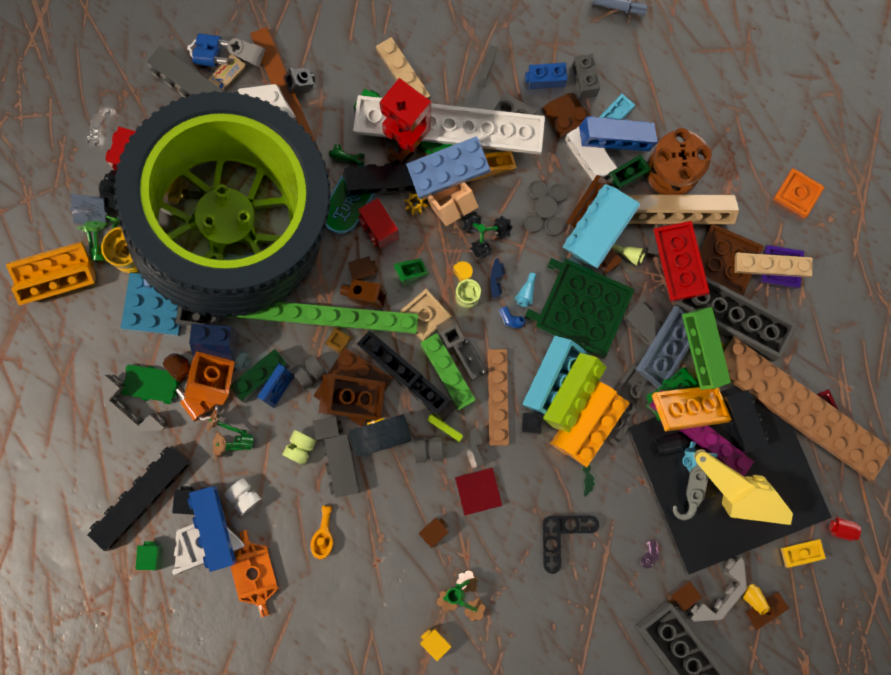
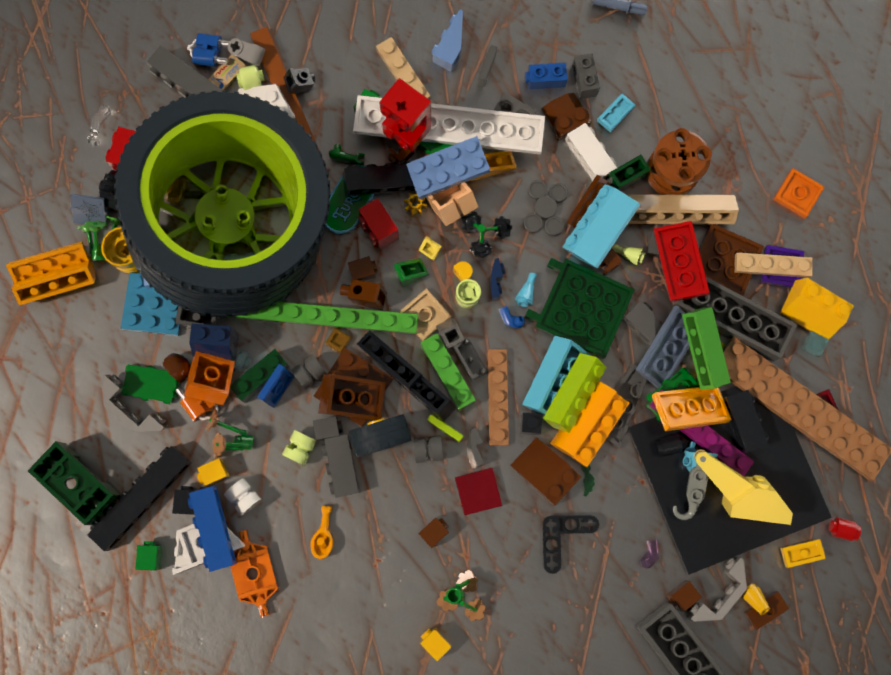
brick [579,116,658,152] -> none
none -> dark green plate [28,441,121,525]
none -> yellow brick [197,458,230,487]
none -> yellowish green head [236,65,265,90]
none -> light yellow slope [419,236,442,261]
none -> medium blue slope [431,9,463,72]
none -> reddish brown slope [510,437,581,506]
none -> yellow slope [780,278,854,340]
none -> clear light blue plate [802,331,829,357]

